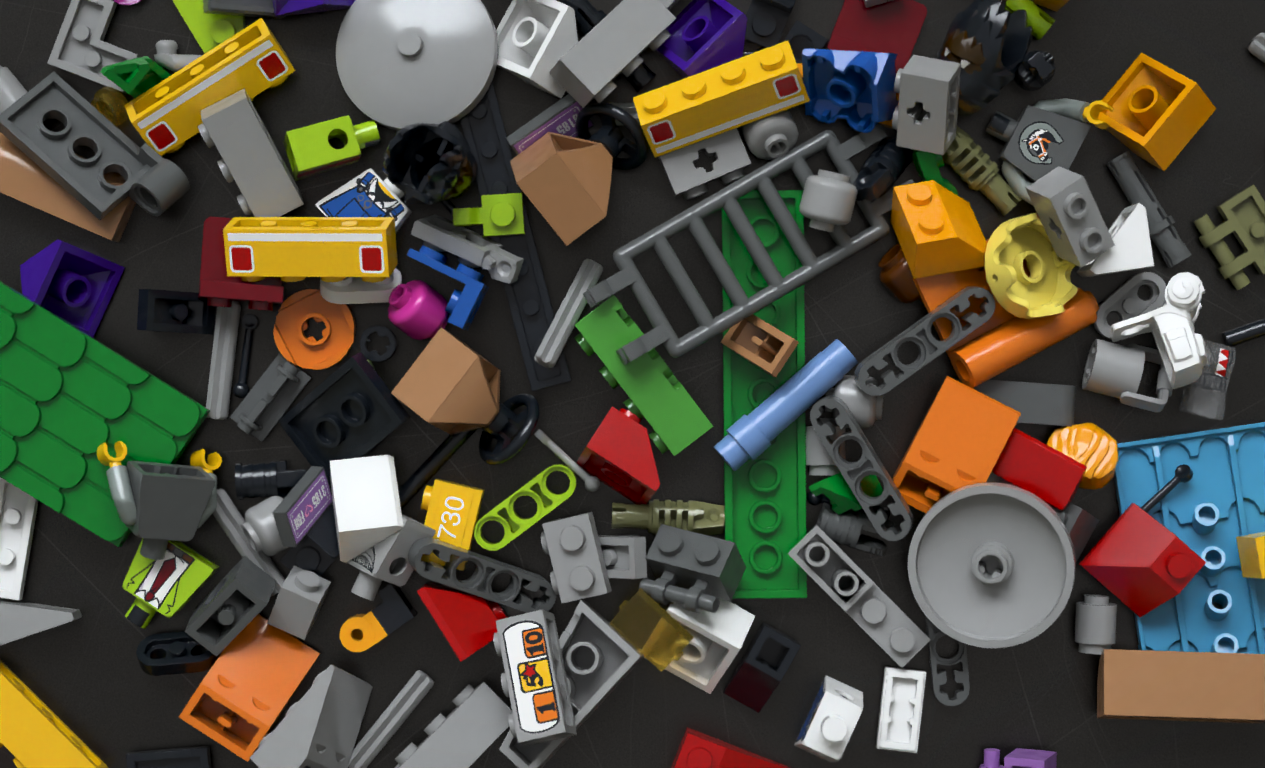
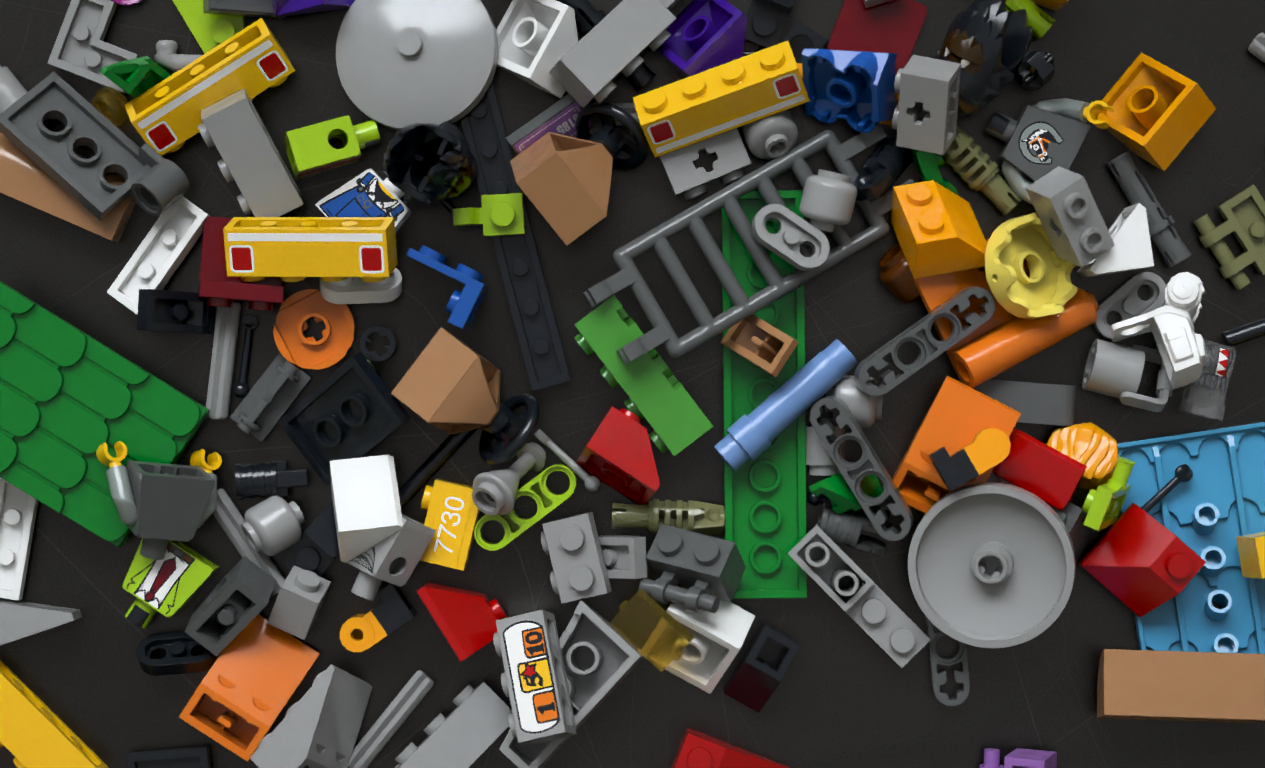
dark purple slope [20,239,125,338] -> none
tile [272,466,332,547] -> none
dark pink head [388,280,449,340] -> none
dark grey beam [408,537,556,613] -> none
light grey hinge [411,214,524,284] -> none
light grey axle [534,259,603,369] -> none
white torso [794,675,864,763] -> none
white plate [875,666,926,753] -> none
light grey brick [1075,594,1117,655] -> none
none -> white plate [107,196,212,315]
none -> light grey piece [472,442,546,515]
none -> light grey plate [751,204,830,271]
none -> leg [928,428,1011,491]
none -> lime plate [1082,457,1136,531]

